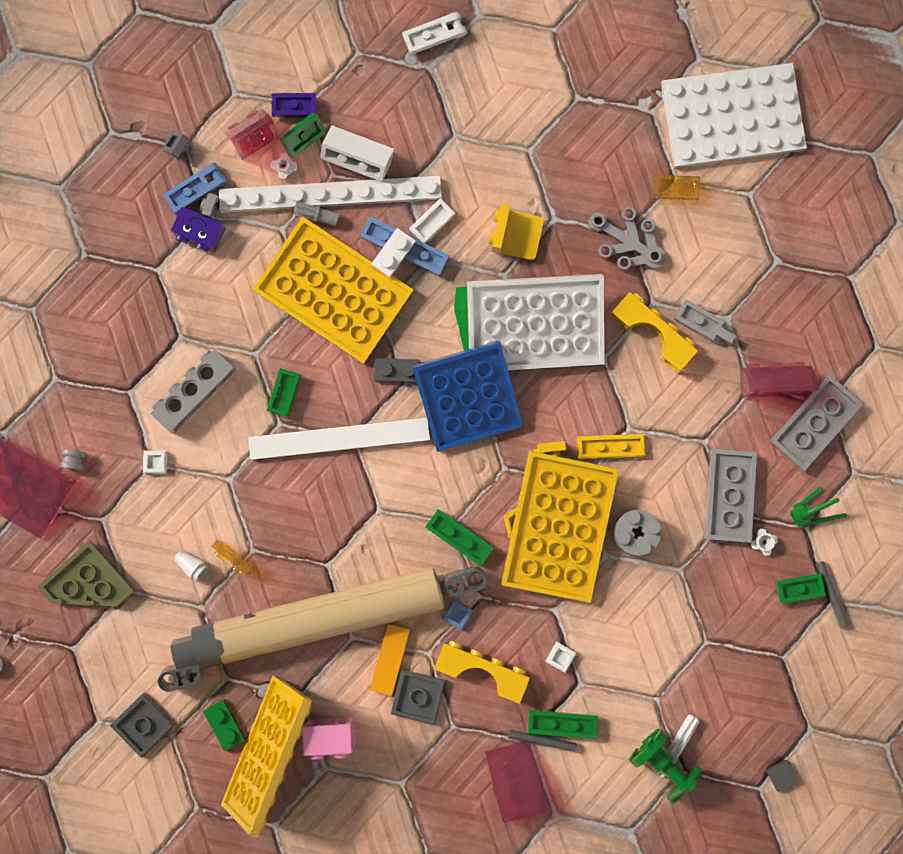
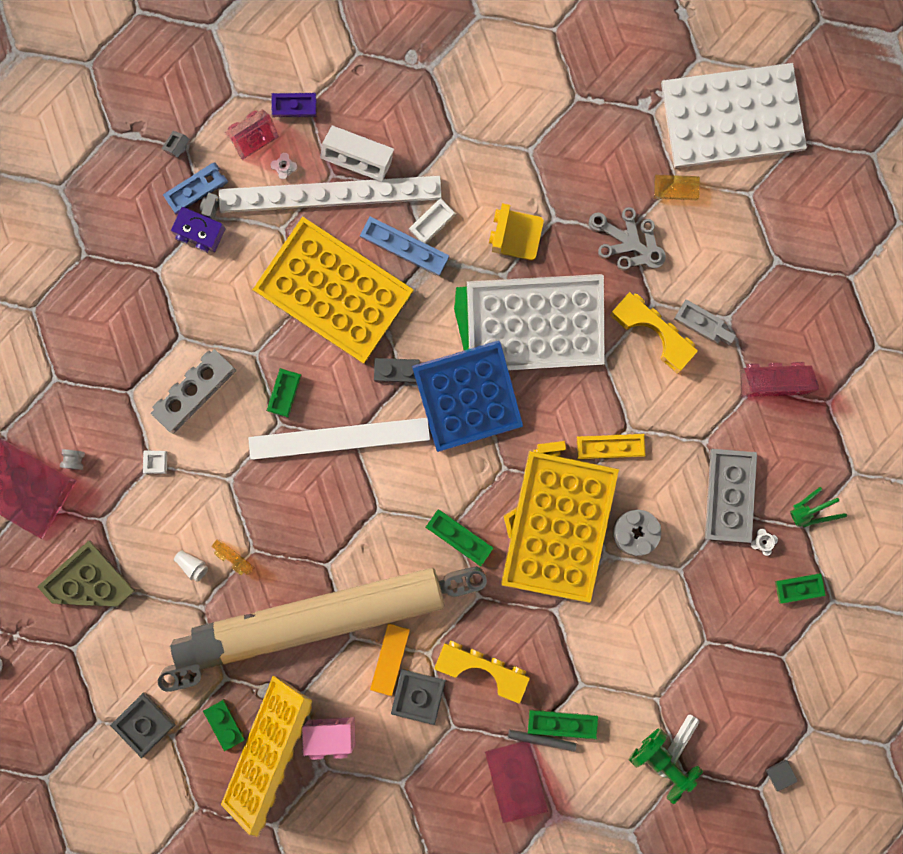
green plate [279,113,326,158] -> none
light grey axle [294,202,339,227] -> none
white plate [371,228,416,278] -> none
white plate [402,12,467,55] -> none
medium blue tile [442,599,473,630] -> none
white tile [546,641,576,673] -> none
light grey plate [769,374,863,471] -> none
flat silver bar [816,561,849,628] -> none

